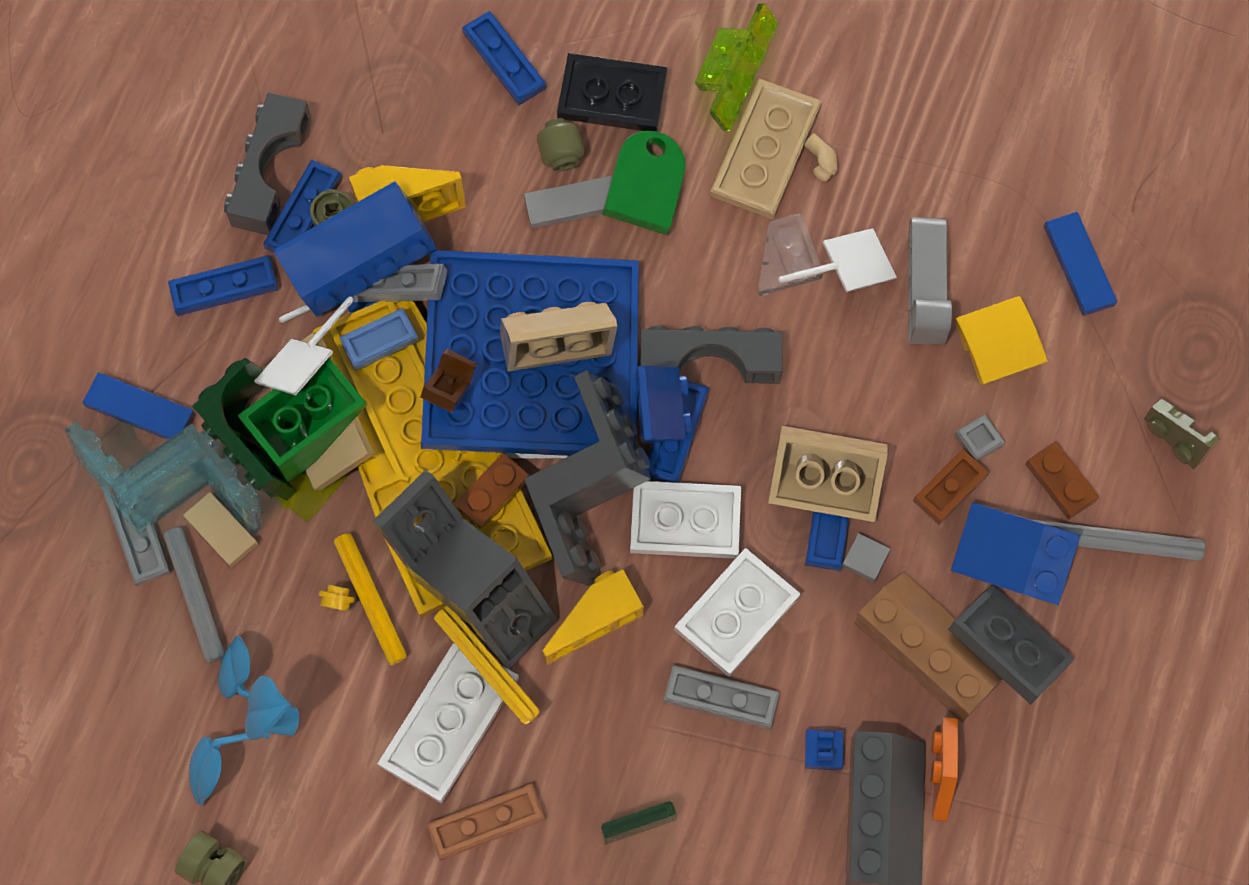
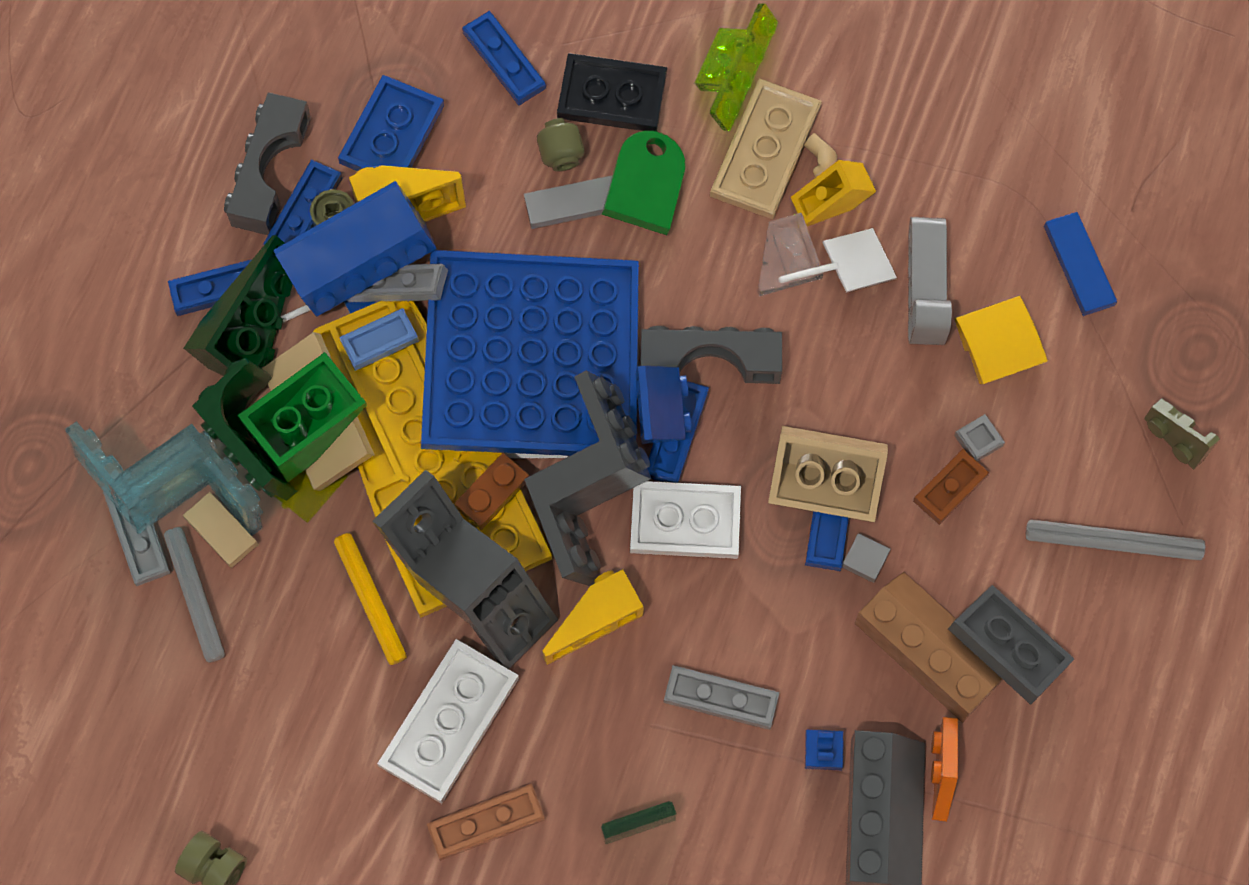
blue tile [82,372,195,445] -> none
dark azure plant [189,635,299,806] -> none
white piece [254,297,354,395] -> none
yellow plate [319,584,355,611] -> none
reddish brown bracket [420,349,477,413] -> none
yellow axle [434,606,540,725] -> none
tan slope [500,302,617,371] -> none
white plate [674,548,801,677] -> none
blue slope [950,502,1081,605] -> none
dark orange plate [1025,441,1099,520] -> none
none -> dark green wedge [183,235,293,376]
none -> blue plate [338,75,444,171]
none -> yellow slope [790,160,876,226]

